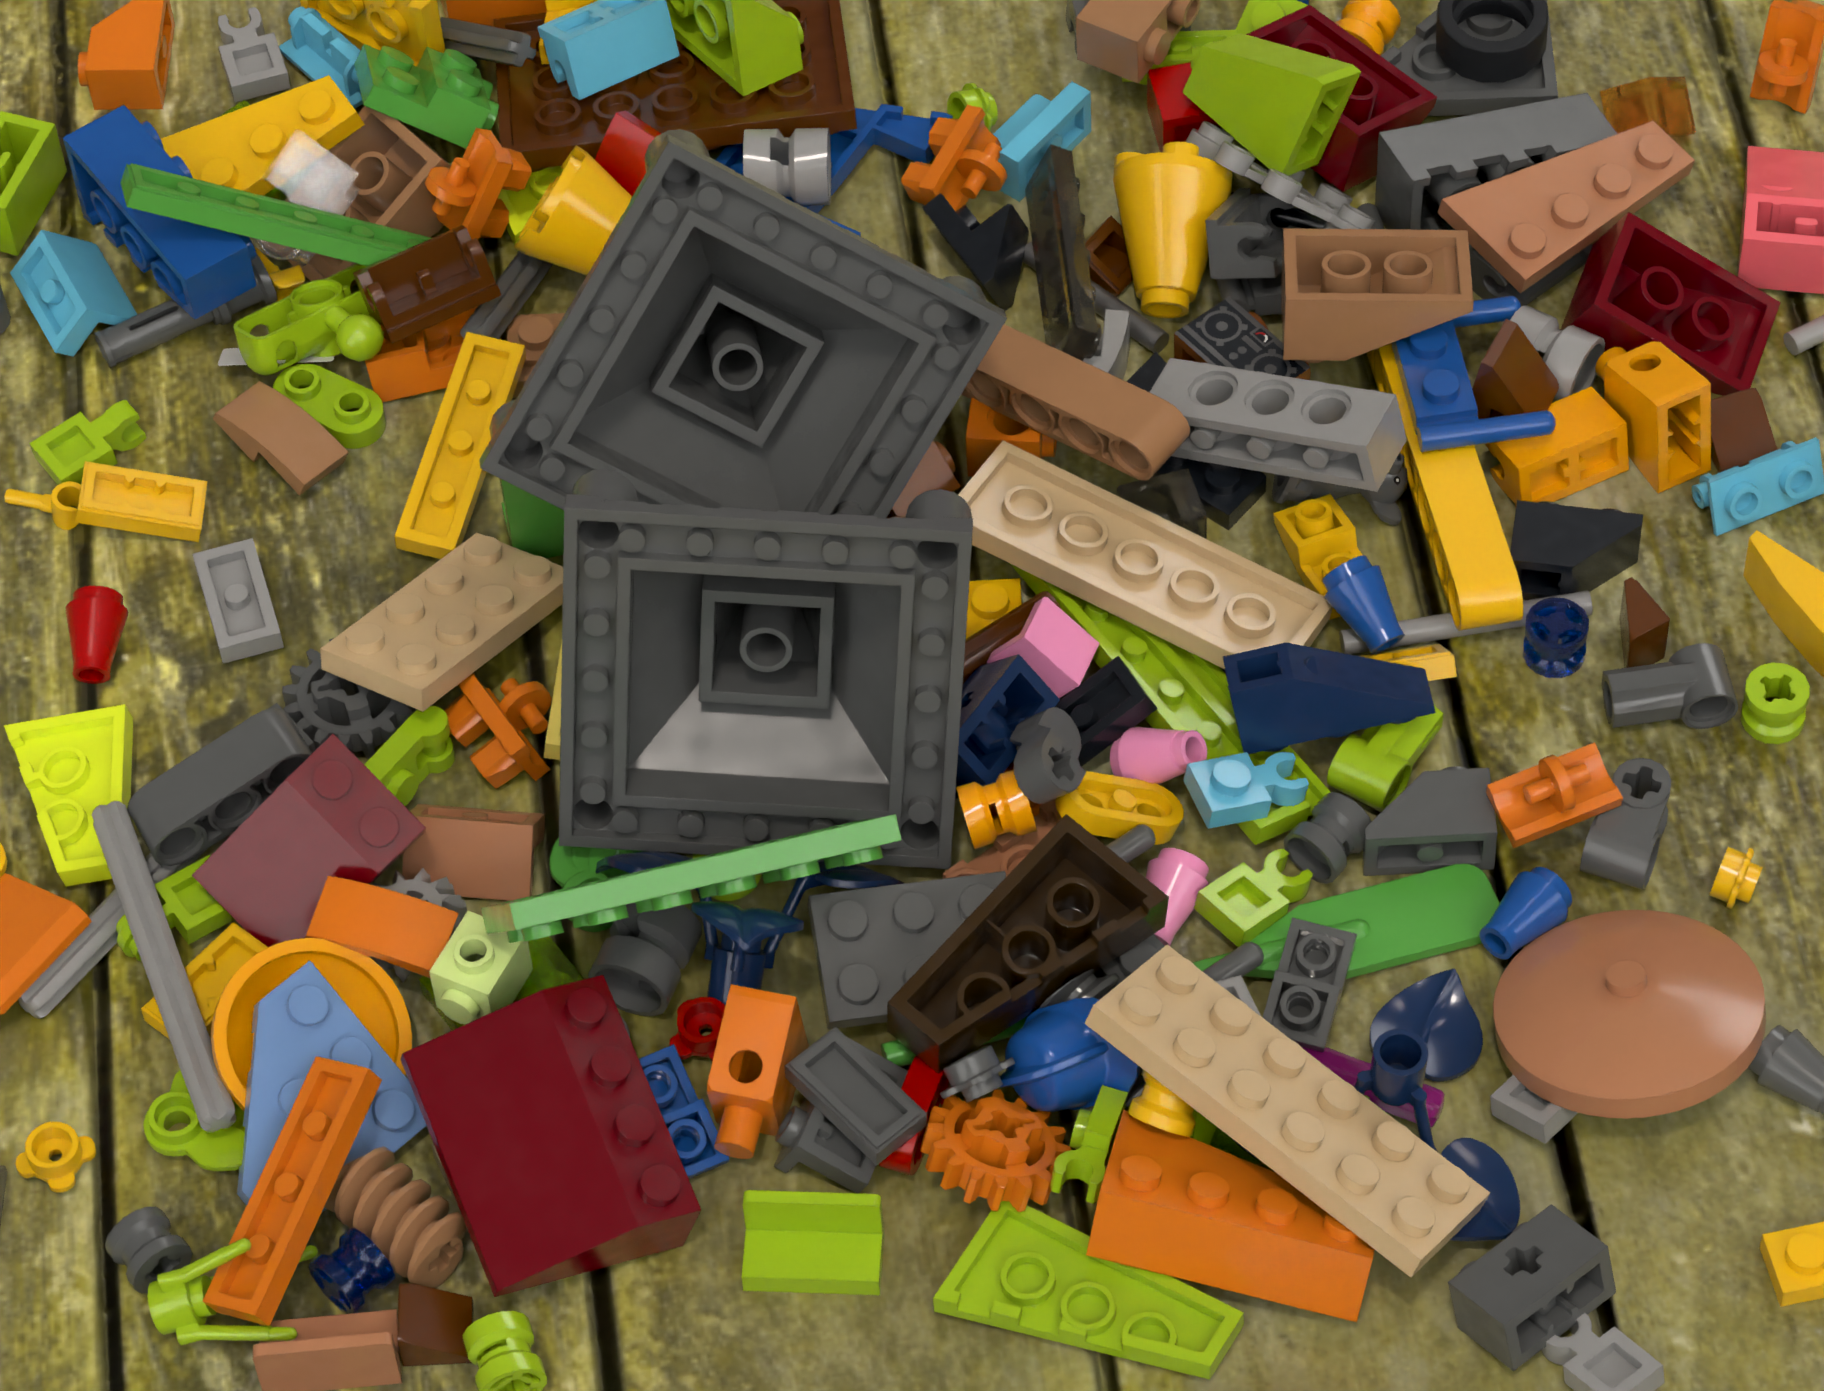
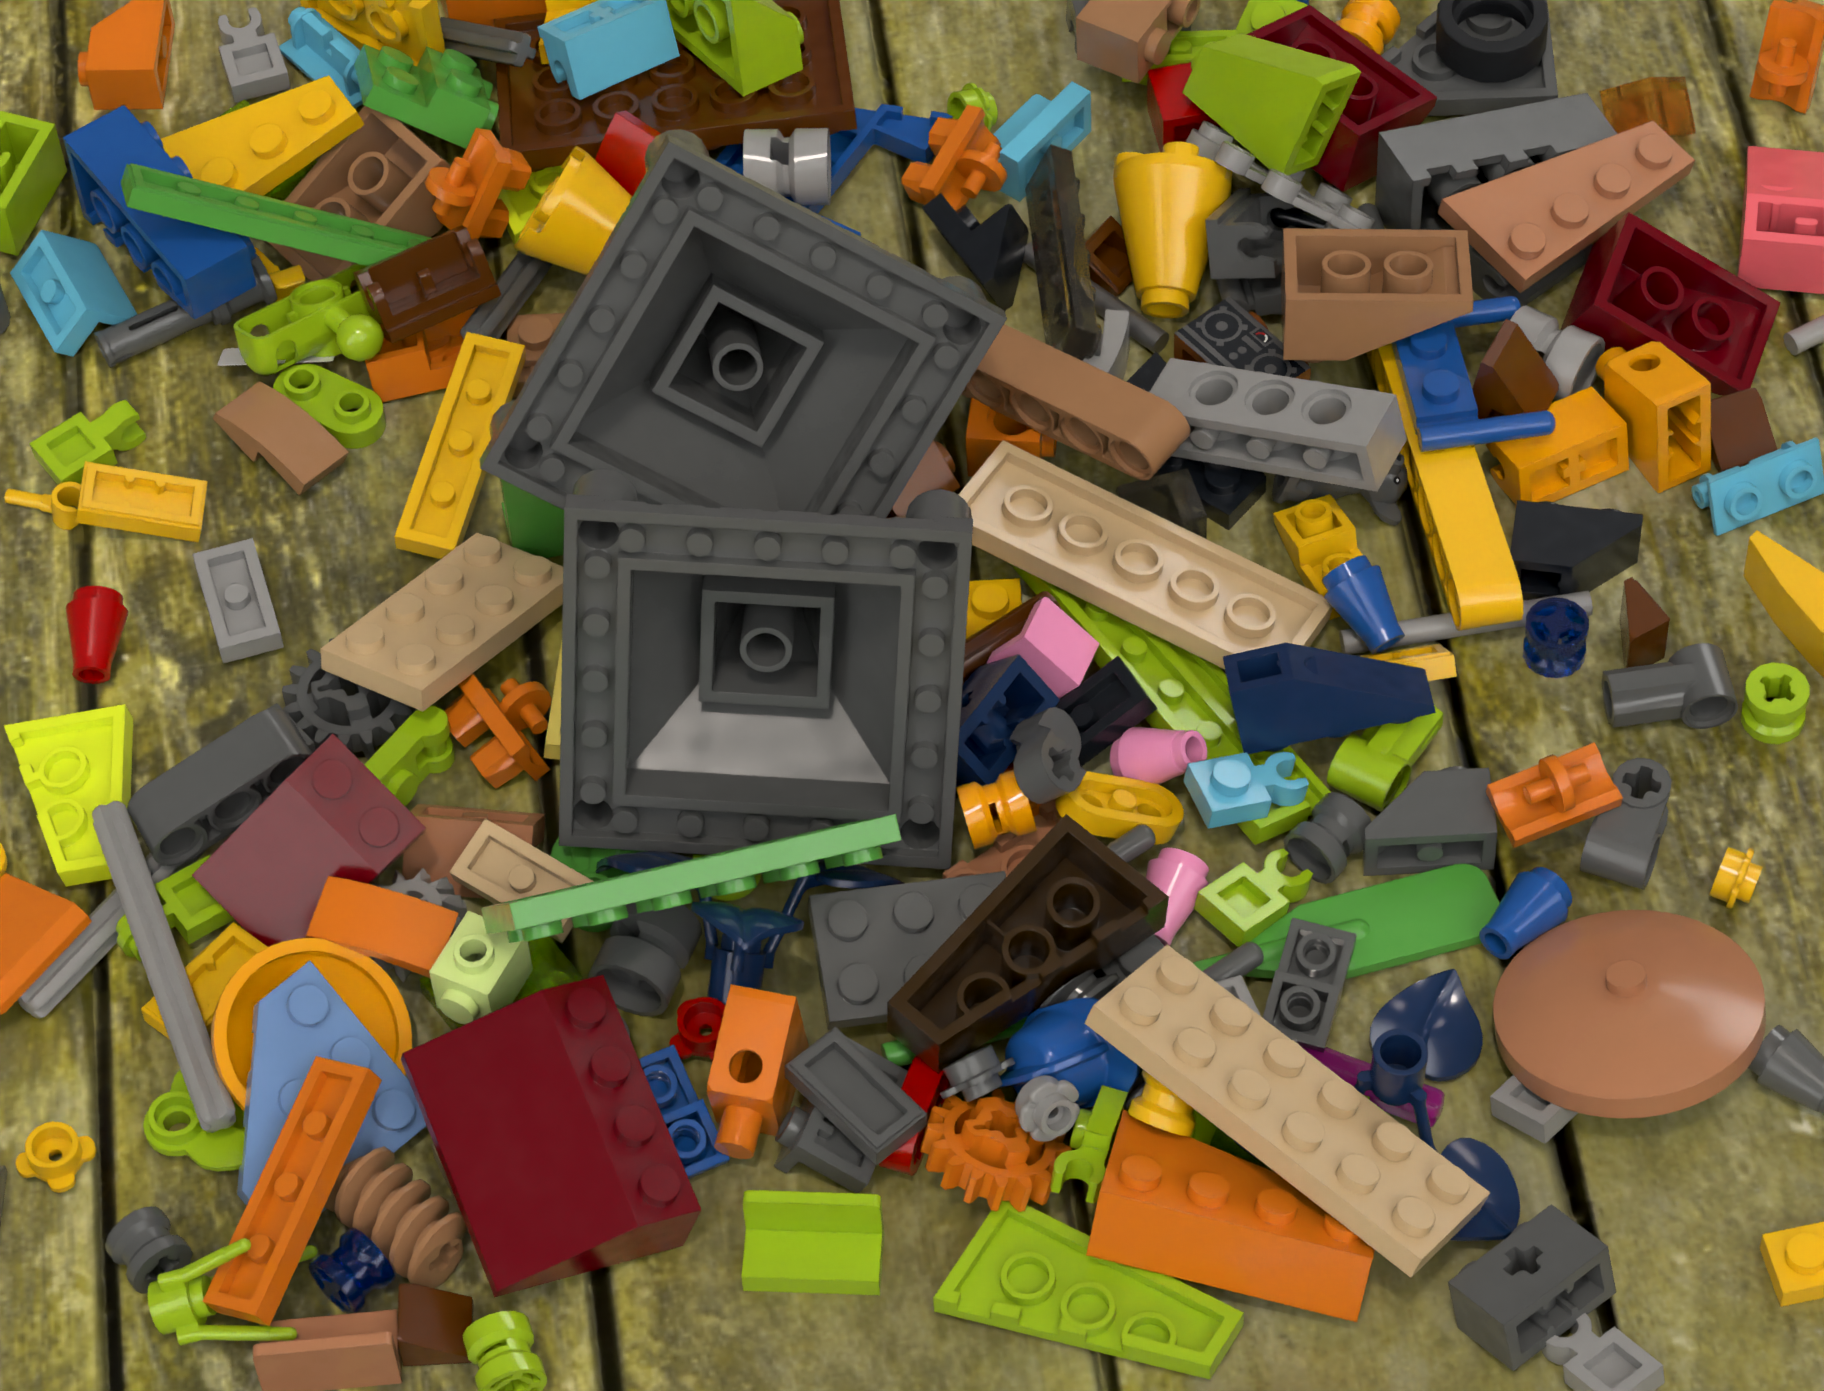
clear brick [256,129,360,267] -> none
none -> tan plate [449,818,594,943]
none -> light grey plate [1015,1075,1080,1142]

